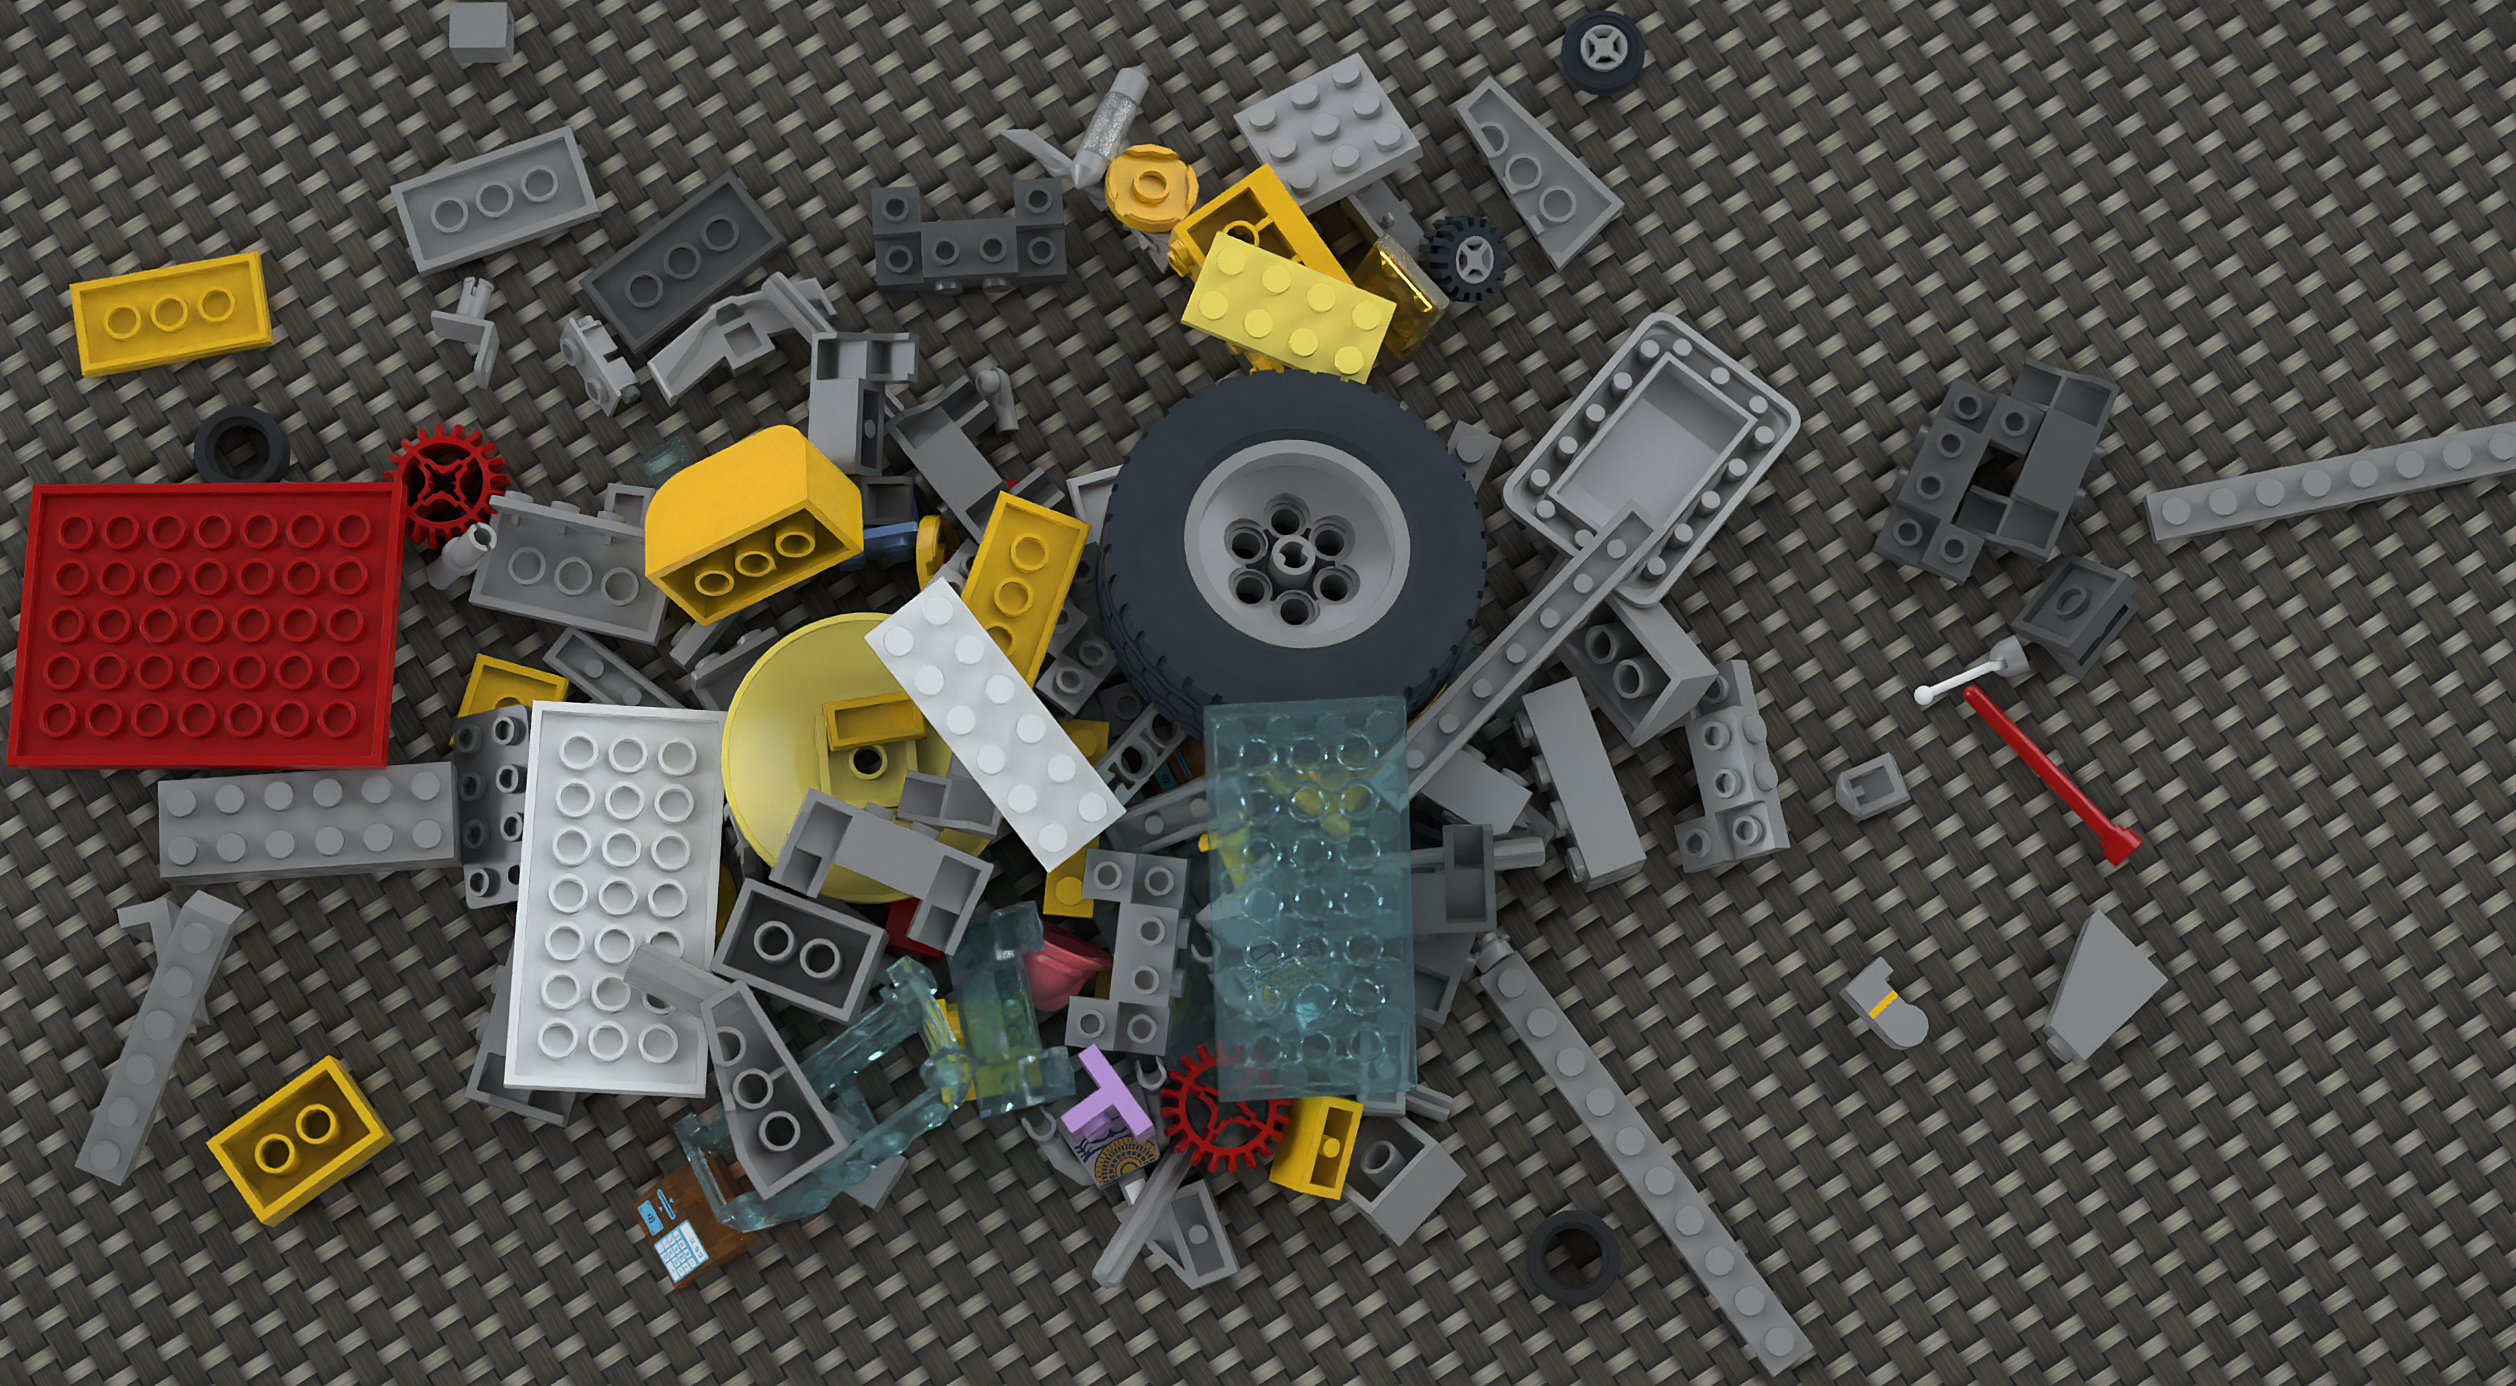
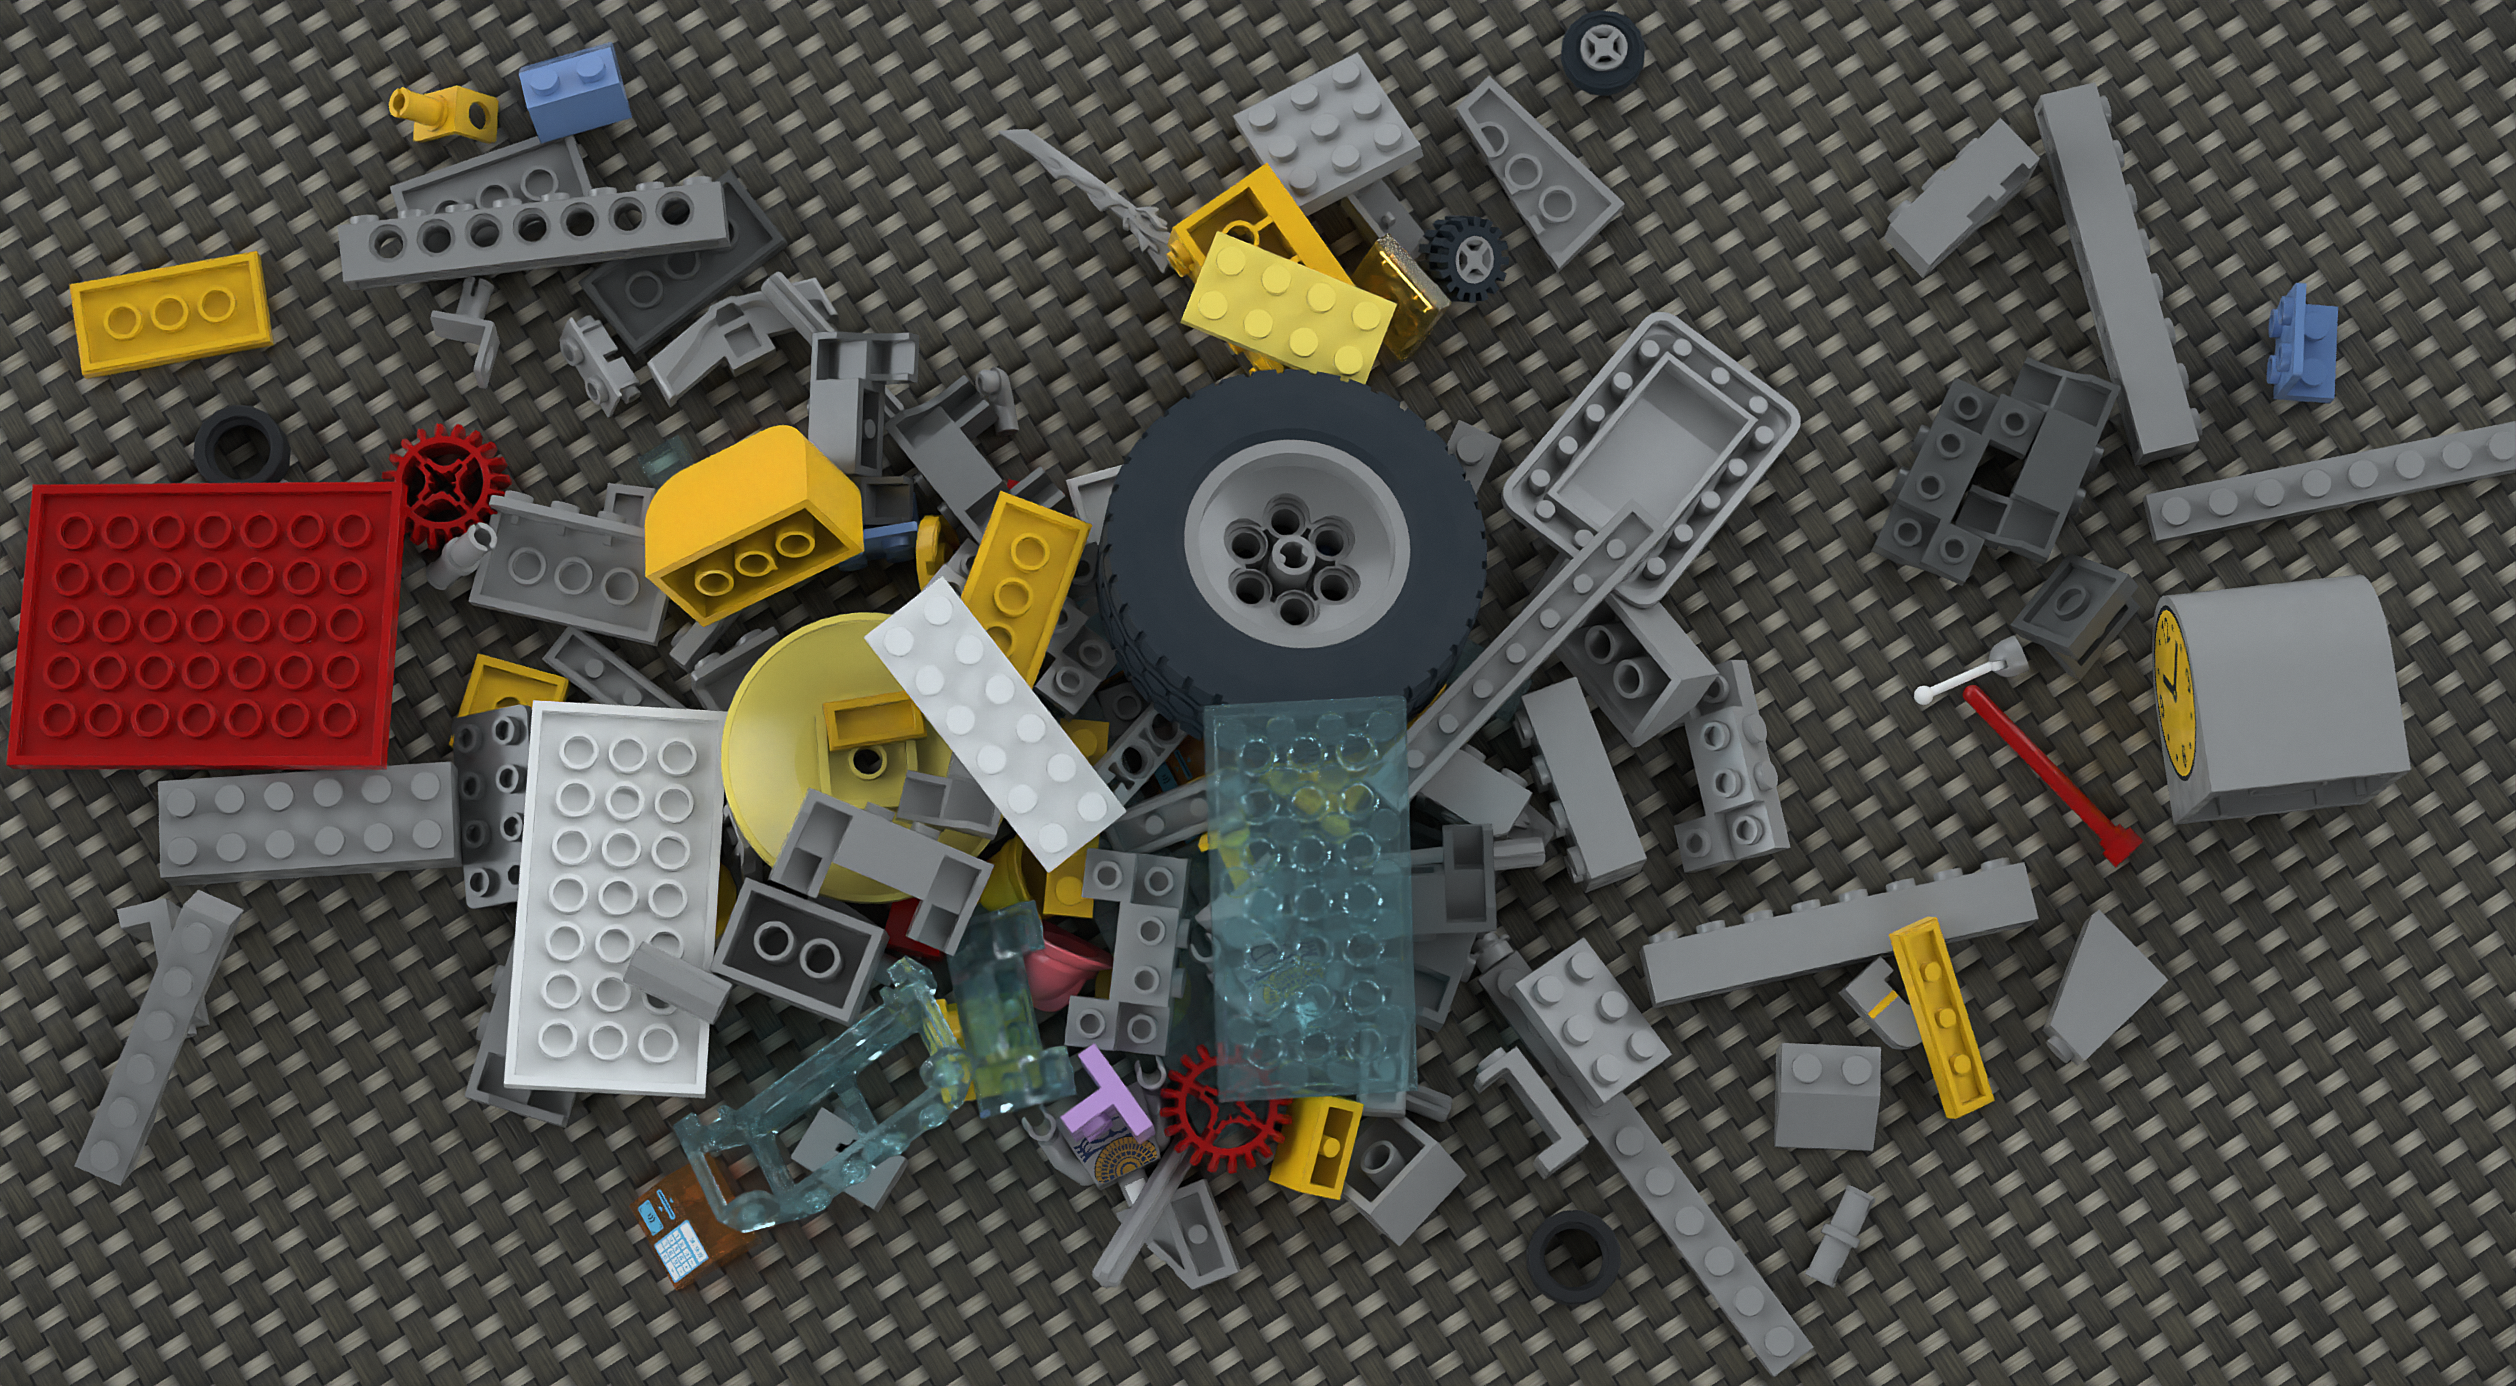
yellow brick [206,1055,395,1227] -> none
light grey panel [449,2,514,63] -> none
light grey wedge [699,977,849,1201] -> none
dark grey bracket [871,177,1068,296] -> none
piece [1070,66,1149,189] -> none
yellow tile [1103,144,1199,233] -> none
light grey plate [1835,752,1911,820] -> none
none -> light grey brick [337,176,730,290]
none -> yellow bracket [389,85,498,144]
none -> medium blue slope [519,42,632,144]
none -> yellow piece [976,834,1052,920]
none -> light grey panel [1473,1046,1589,1181]
none -> light grey plate [1508,937,1672,1109]
none -> light grey brick [1639,857,2039,1009]
none -> light grey slope [1774,1043,1881,1151]
none -> light grey pin [1805,1185,1876,1288]
none -> light grey wedge [1884,118,2040,278]
none -> yellow tile [1888,917,1995,1119]
none -> light grey brick [2033,82,2202,465]
none -> light grey brick [2152,574,2411,825]
none -> medium blue bracket [2266,283,2338,403]

